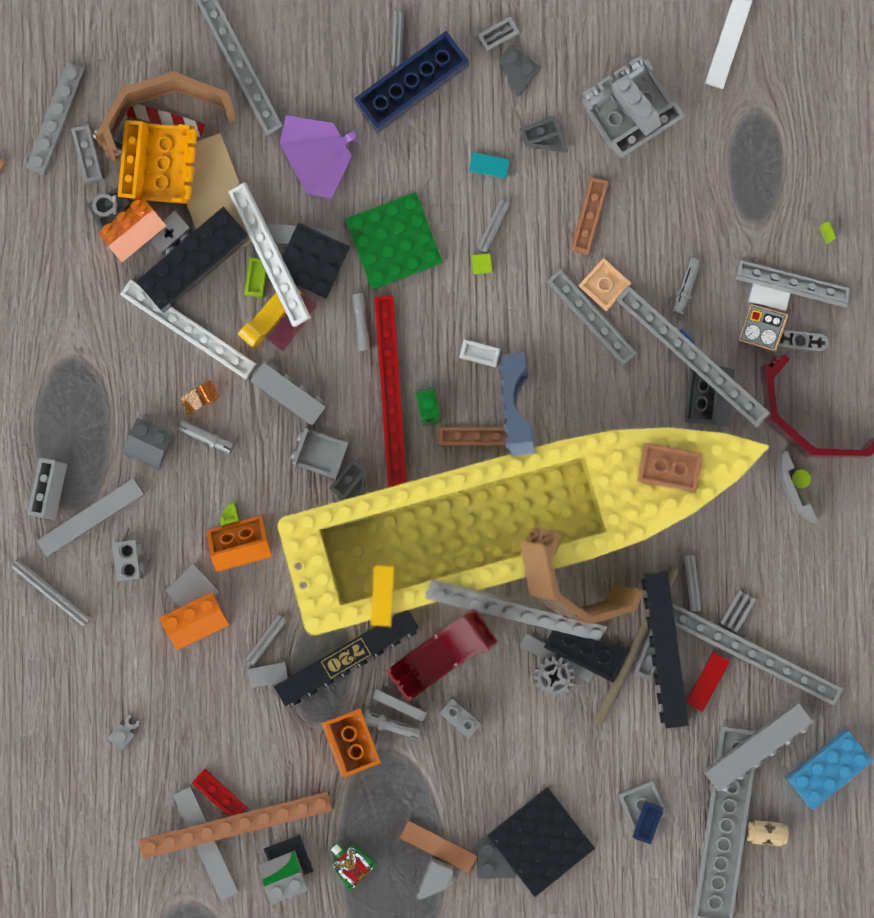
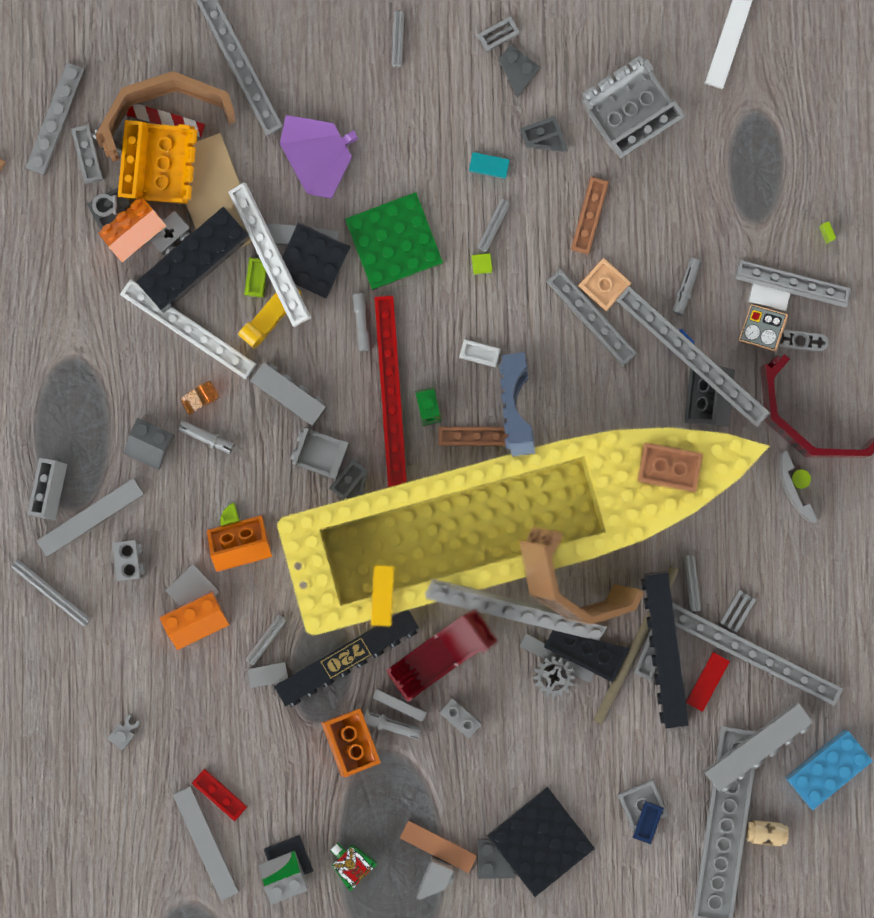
nougat plate [138,791,332,859] -> none
clear pink tile [267,294,317,351] -> none
dark blue brick [354,31,469,134] -> none
light grey brick [611,74,661,136] -> none

